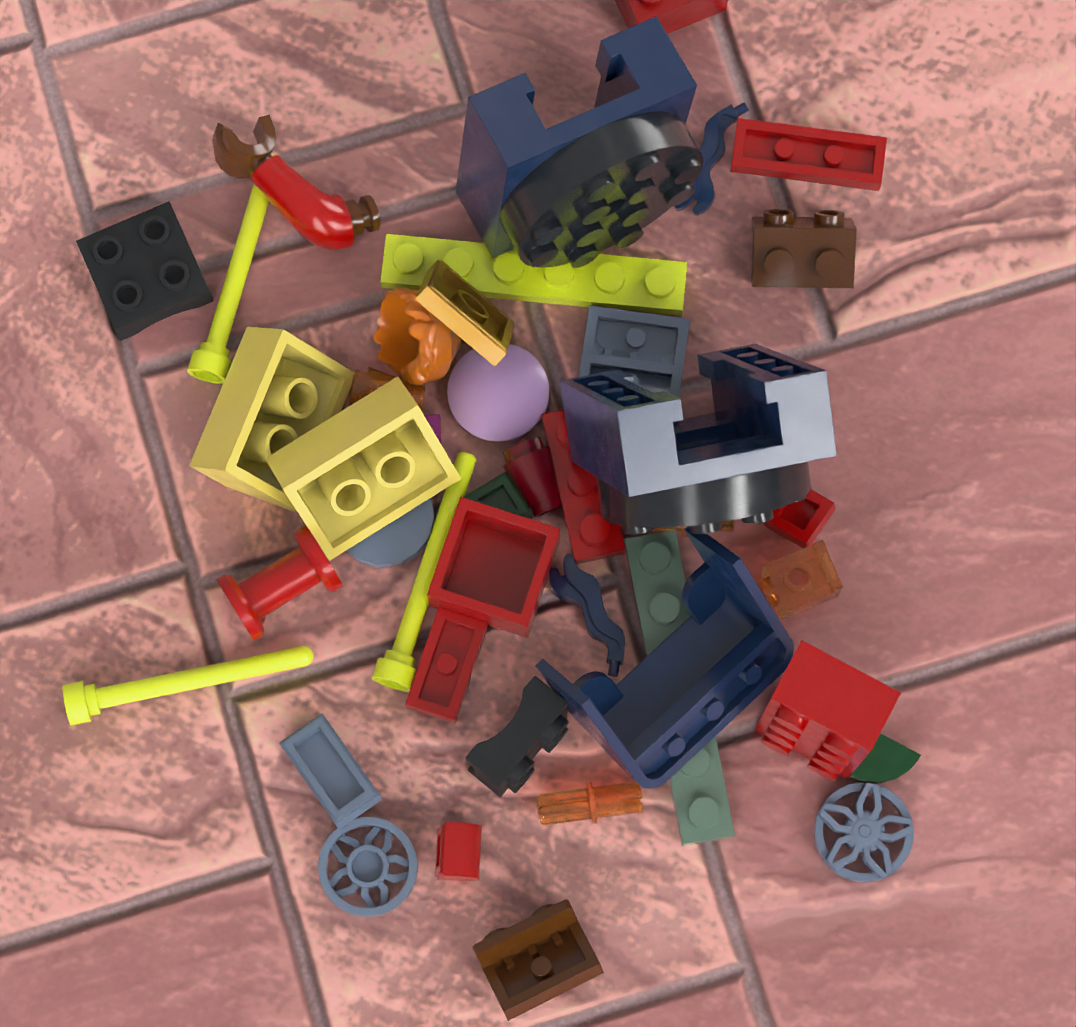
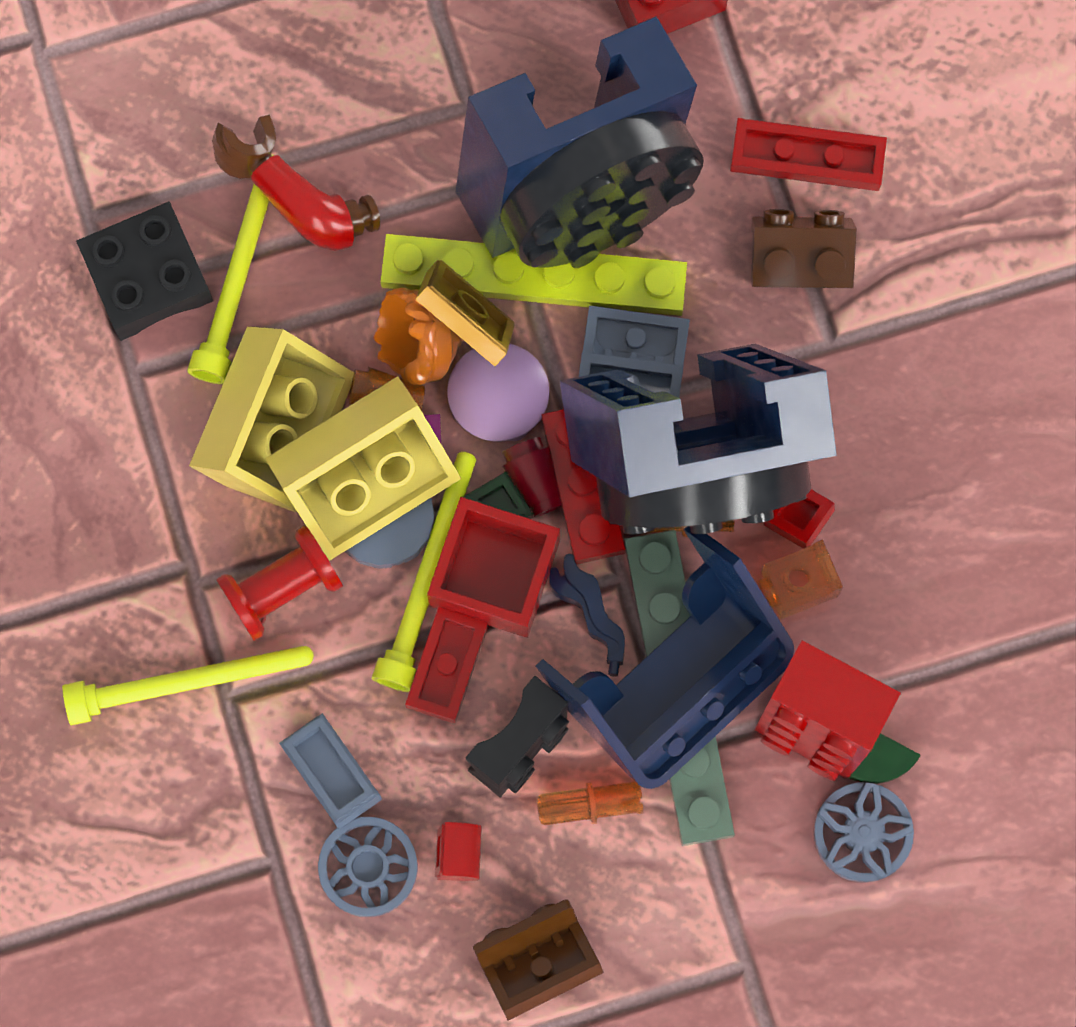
dark blue hair [675,102,749,216] -> none

